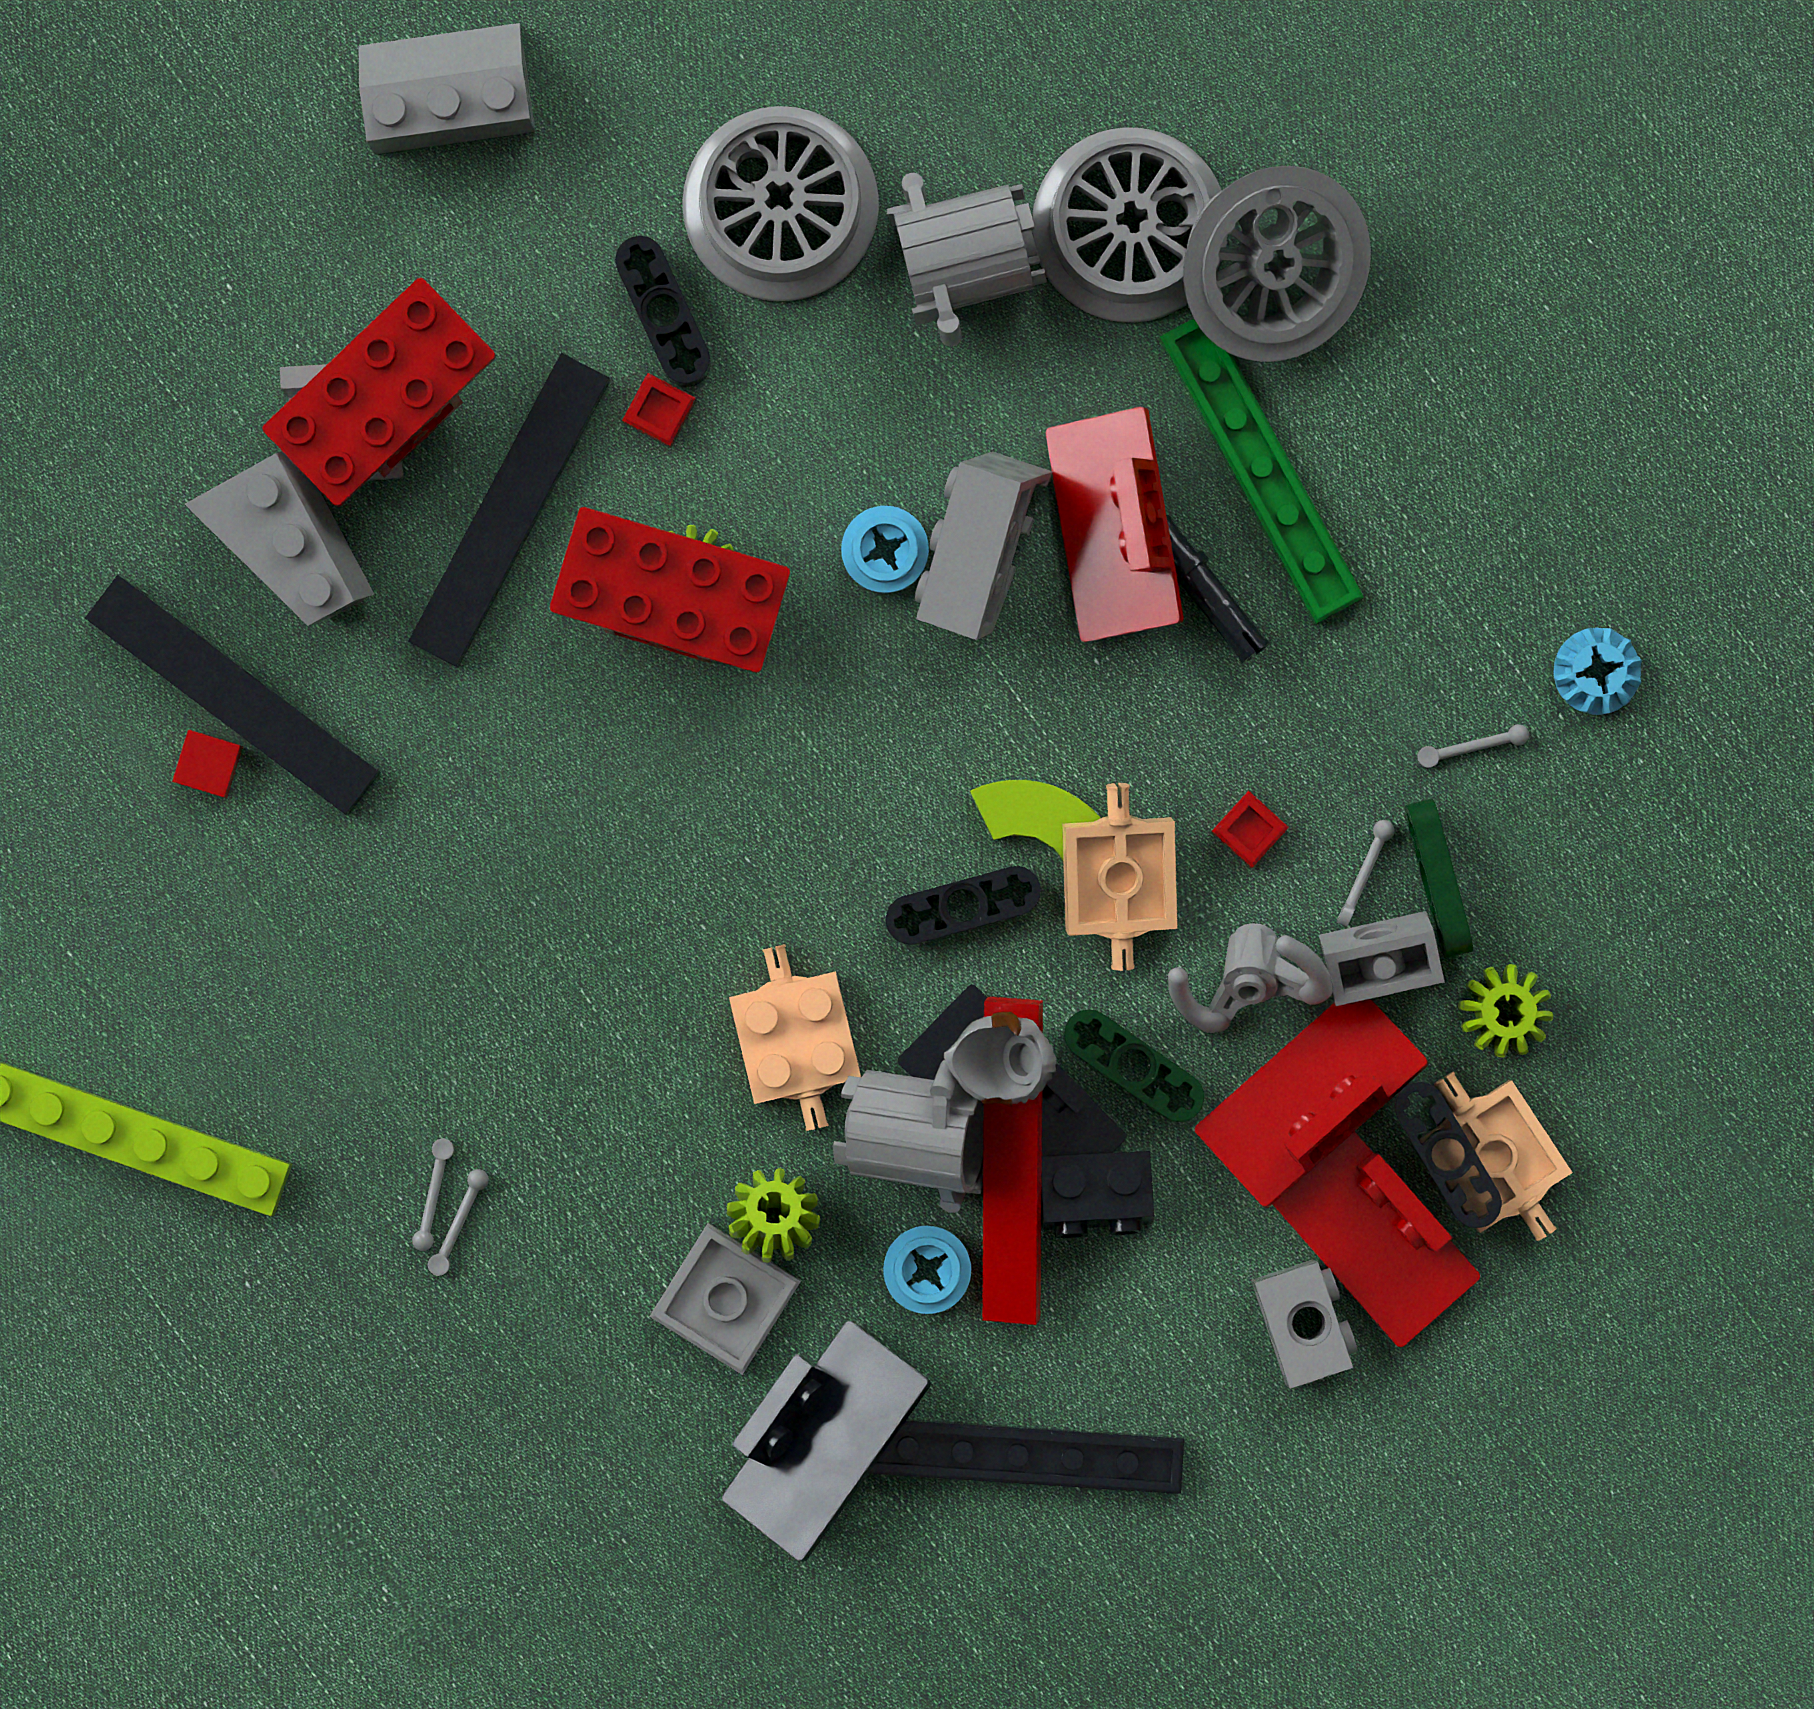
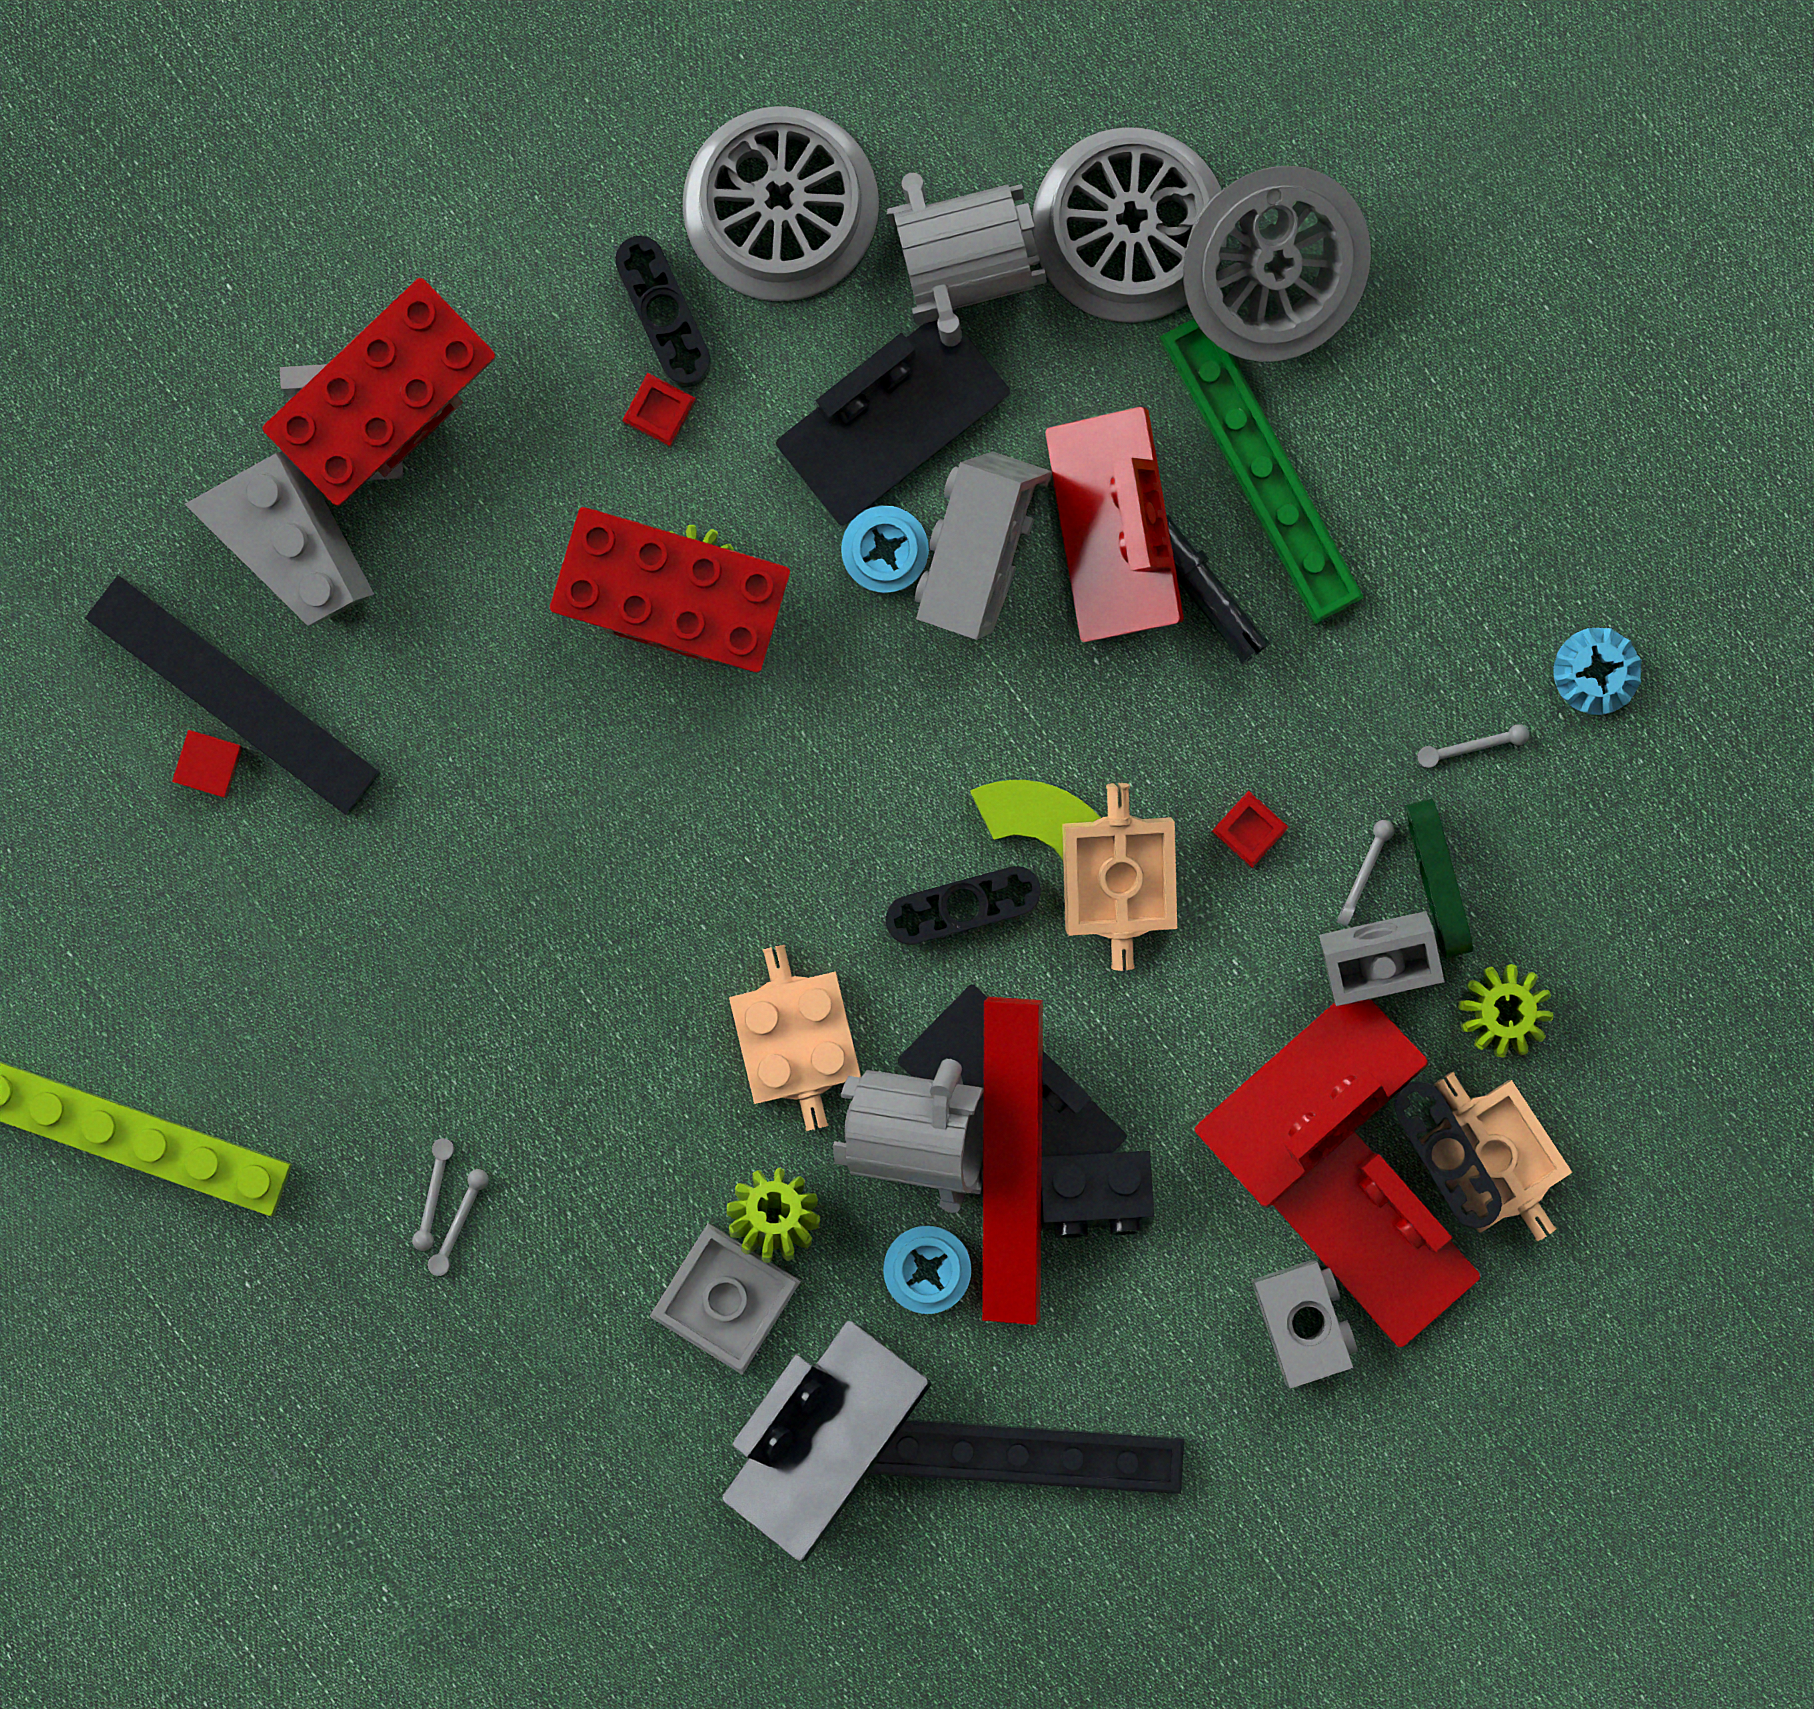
light grey slope [358,23,535,155] -> none
black tile [408,353,611,668] -> none
light grey hair [944,1012,1057,1106] -> none
dark green beam [1064,1009,1204,1122] -> none
light grey piece [1168,923,1333,1033] -> none
none -> black bracket [776,320,1010,526]

